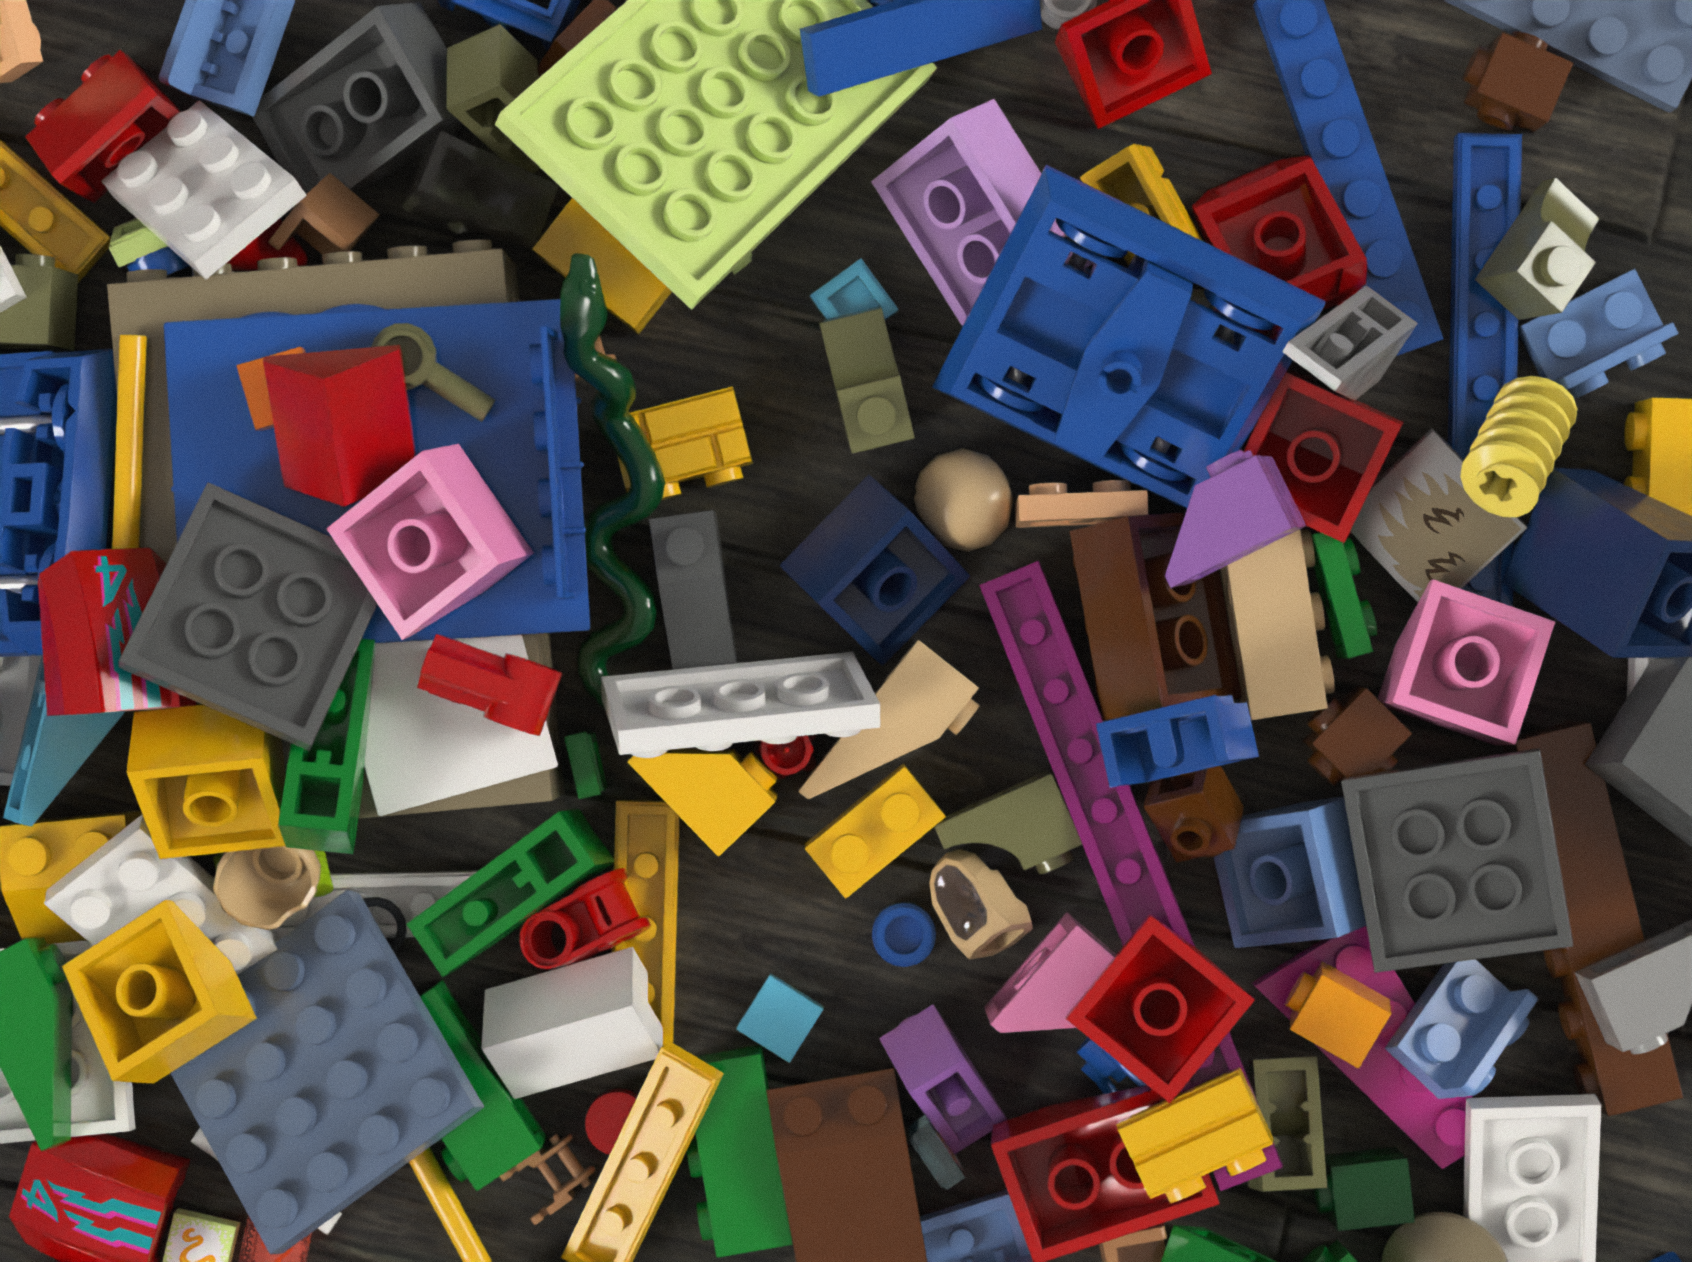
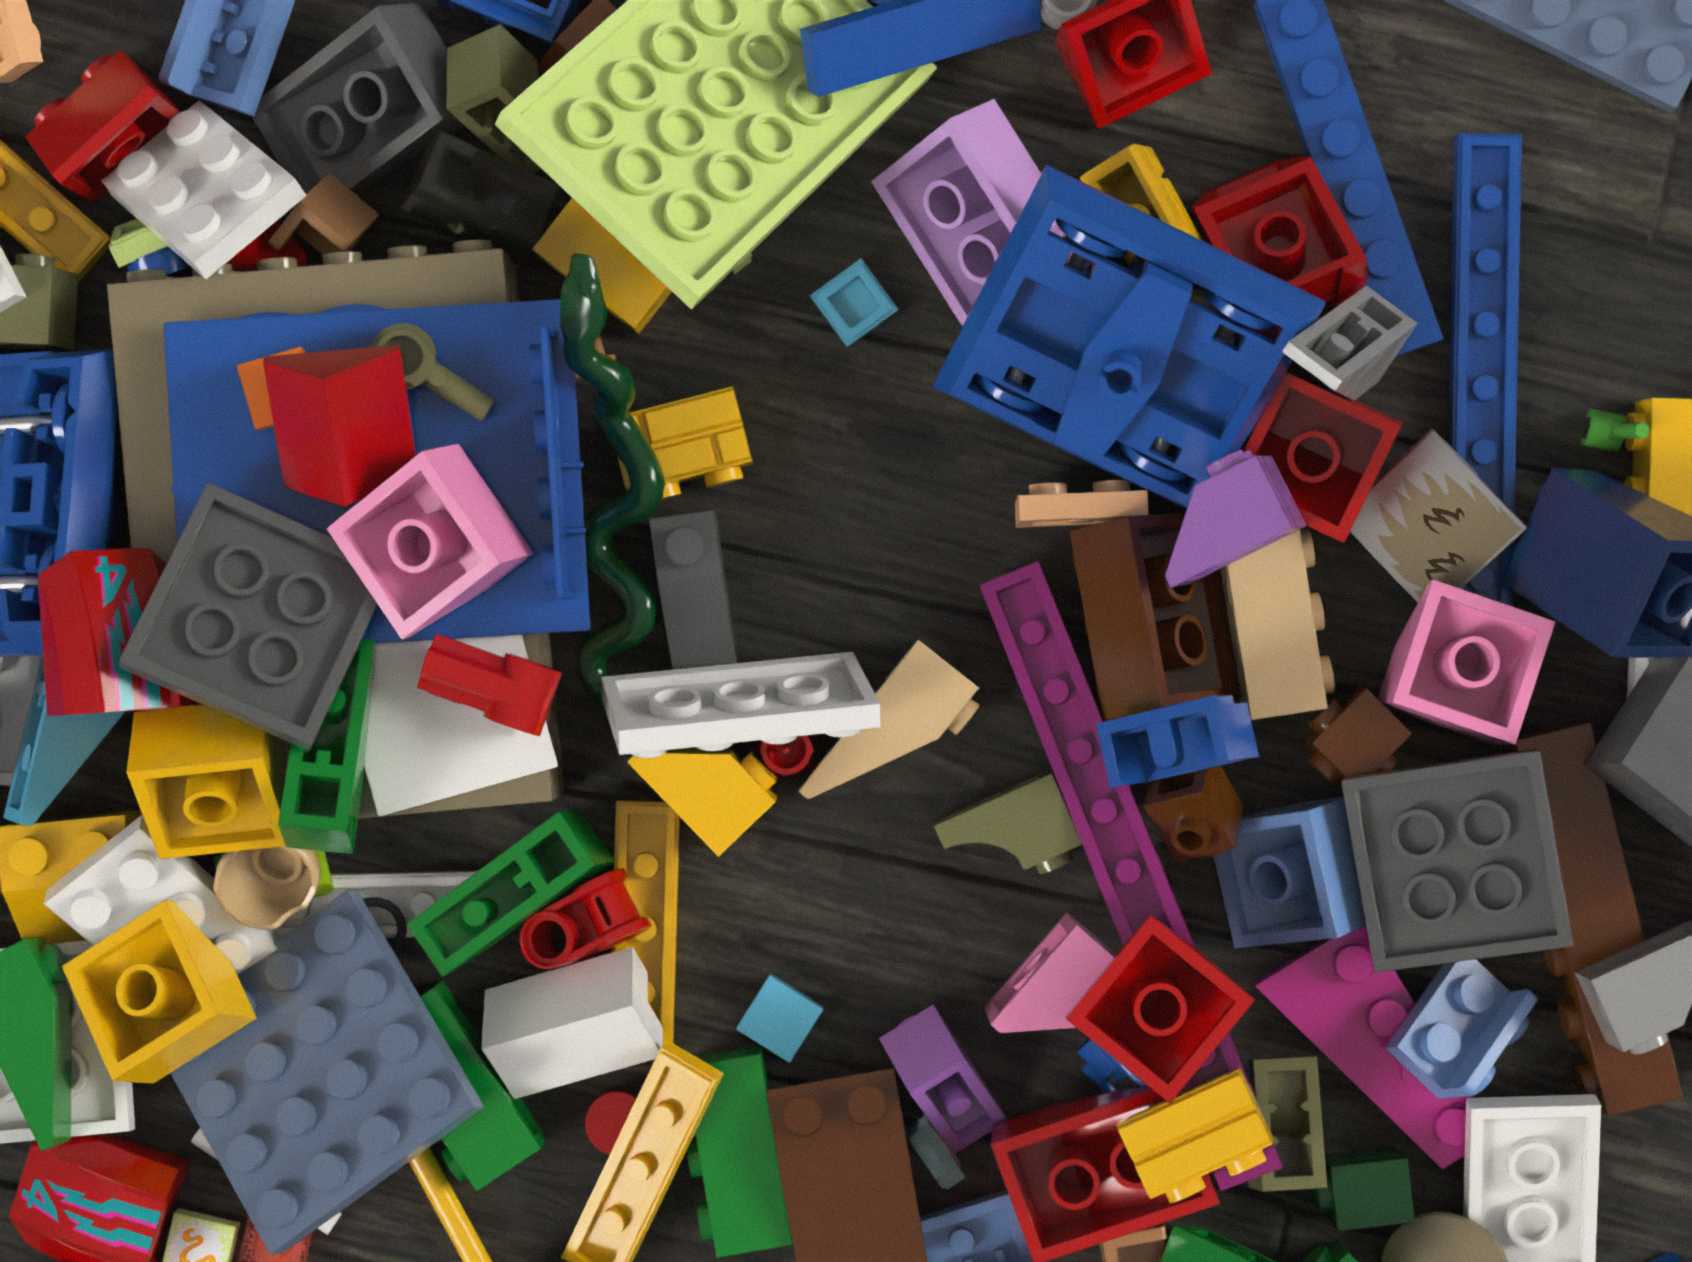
yellow bar [112,335,147,549] -> none
medium nougat piece [499,1133,596,1225] -> none
green tile [564,729,608,799] -> none
dark blue slope [779,474,970,666] -> none
yellow brick [805,764,946,899] -> none
olive arch [819,306,915,454] -> none
blue tile [872,901,936,967] -> none
tan hair [914,448,1013,552] -> none
tan rock [929,849,1033,960] -> none
light orange brick [1285,961,1391,1069] -> none
green plate [1311,532,1377,659] -> none
light yellow piece [1460,376,1578,517] -> none
reddish brown brick [1463,31,1573,133] -> none
olive arch [1475,178,1599,320] -> none
medium blue bracket [1518,269,1679,399] -> none
none -> bright green hand [1581,408,1650,452]

